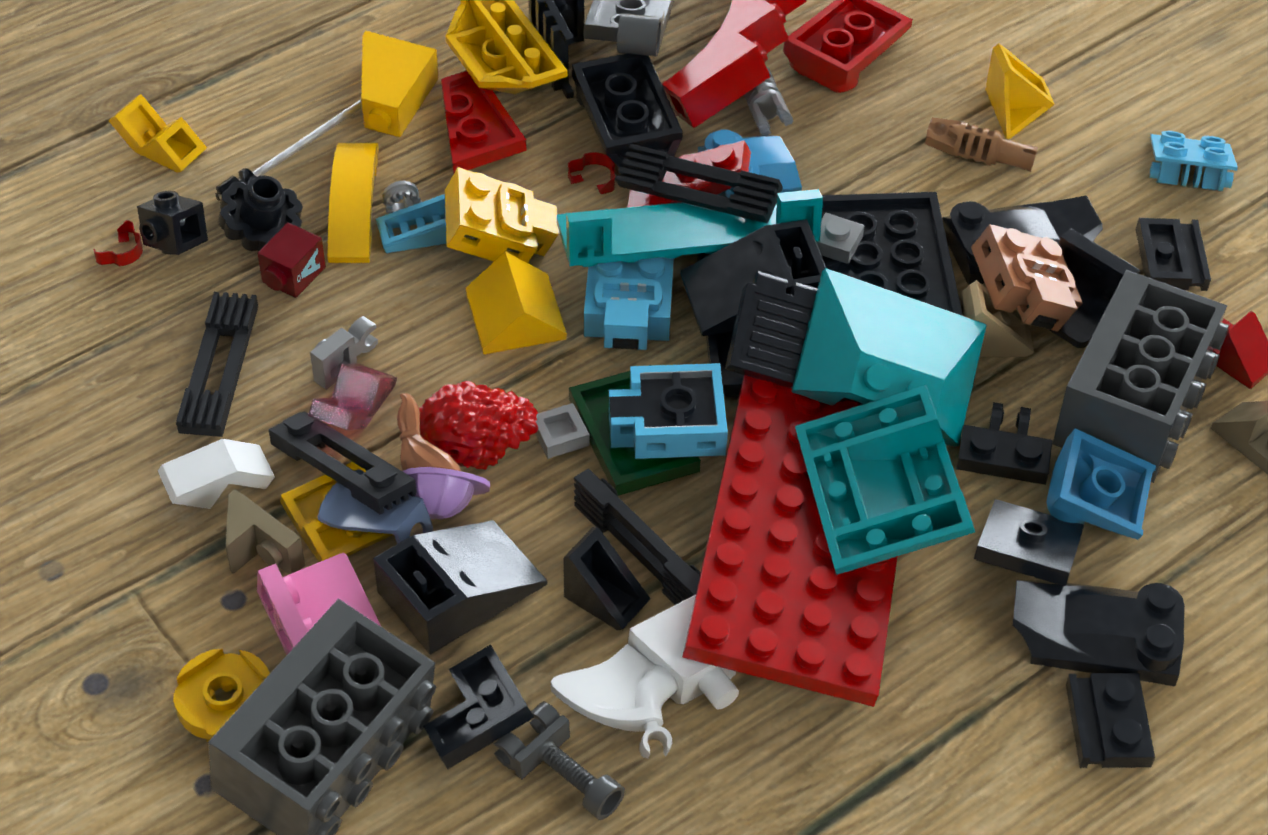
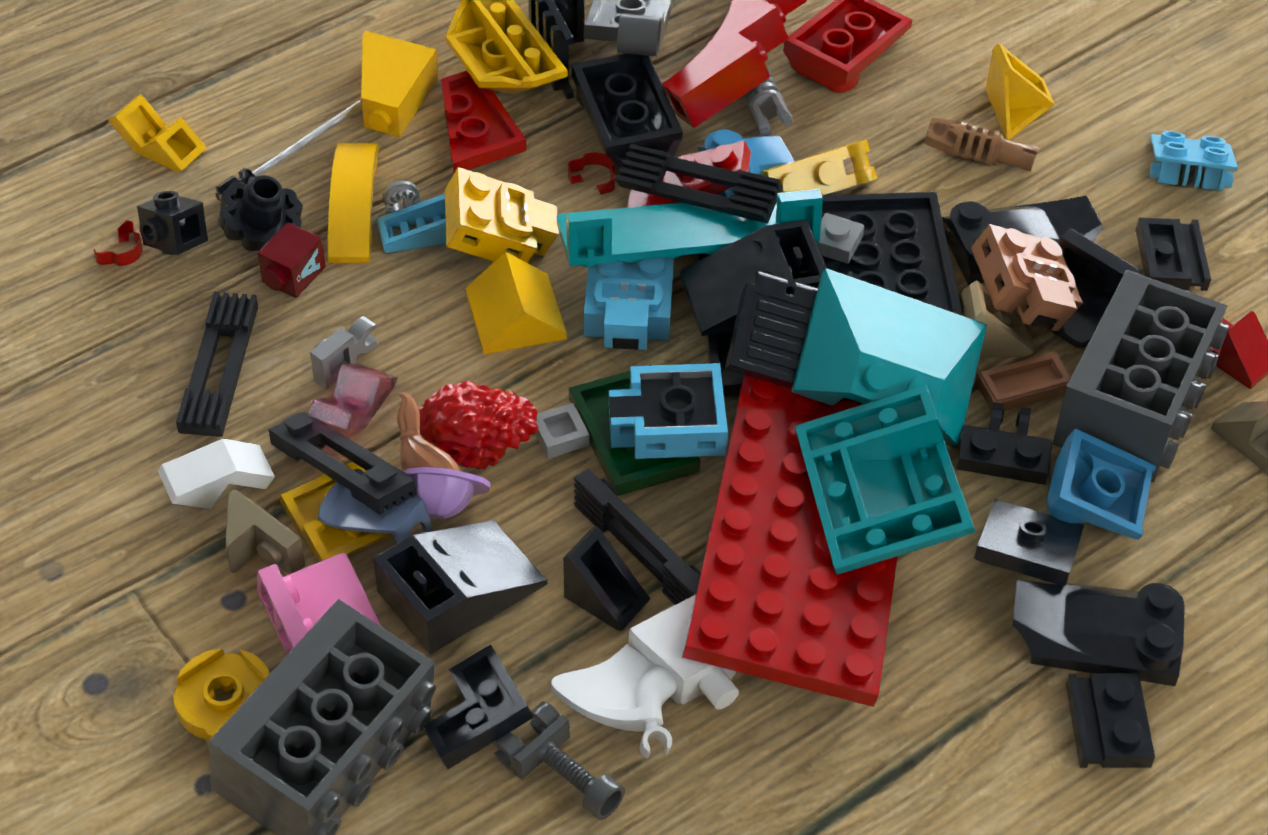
none -> yellow plate [761,139,877,195]
none -> nougat tile [975,352,1071,411]

